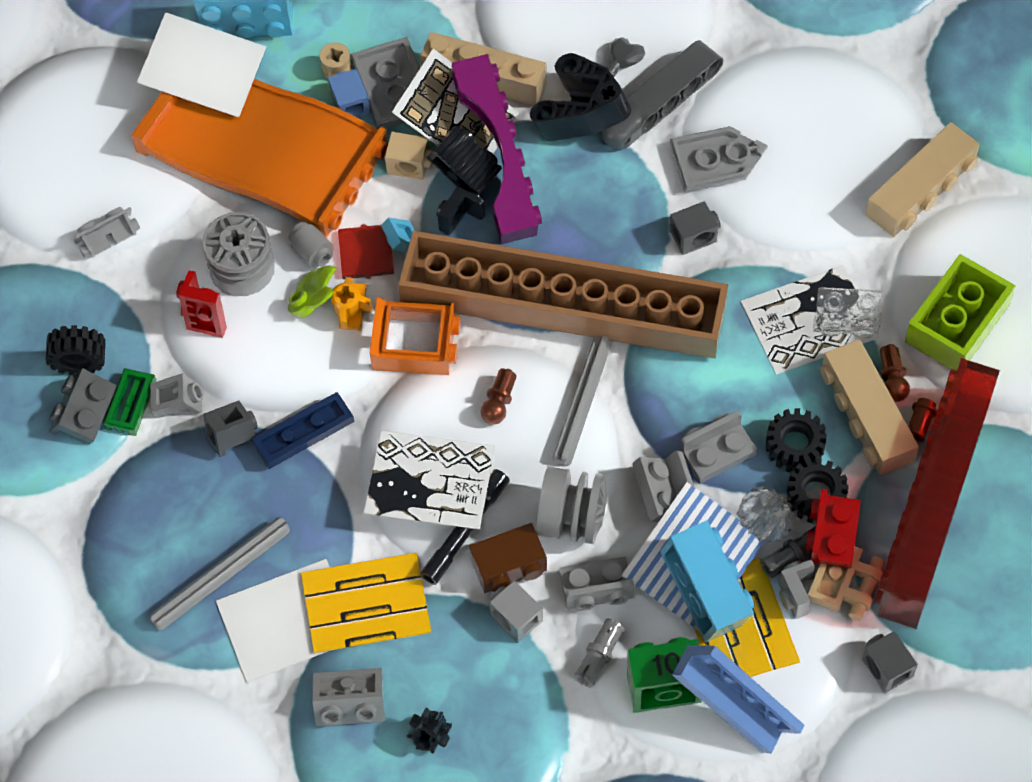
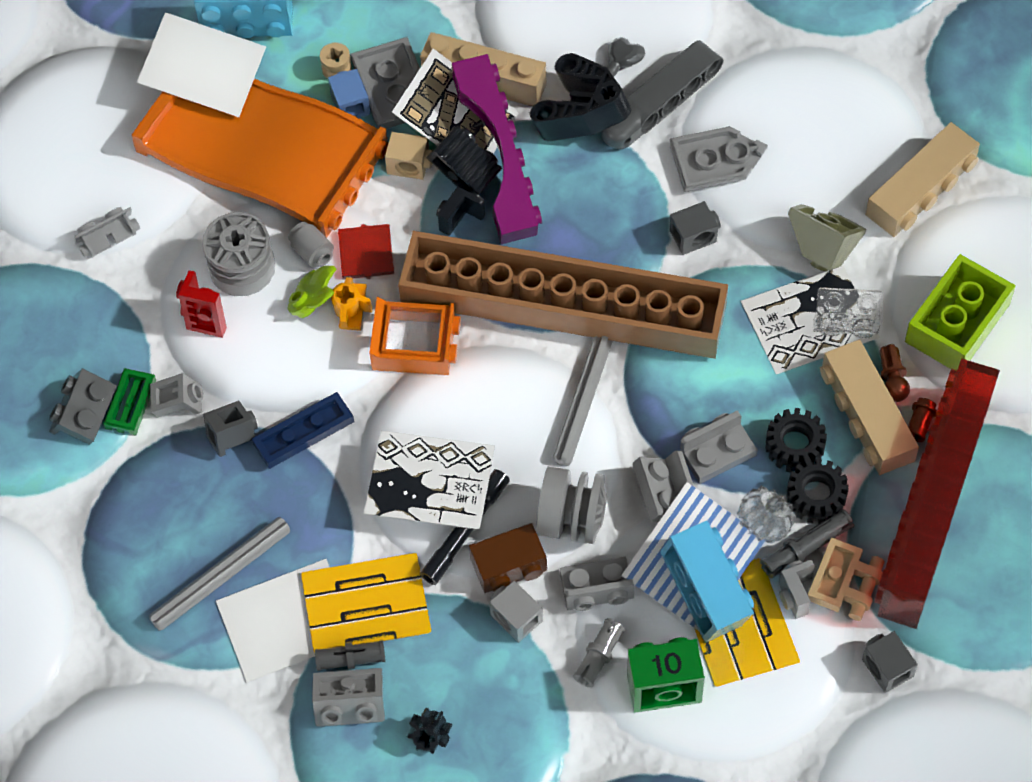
black tyre [45,325,106,376] -> none
medium azure plate [381,217,415,252] -> none
copper axle [480,368,517,425] -> none
medium blue fence [672,645,805,754] -> none
red bracket [806,489,861,568] -> none
none -> dark grey pin [315,640,386,671]
none -> olive slope [788,204,867,271]

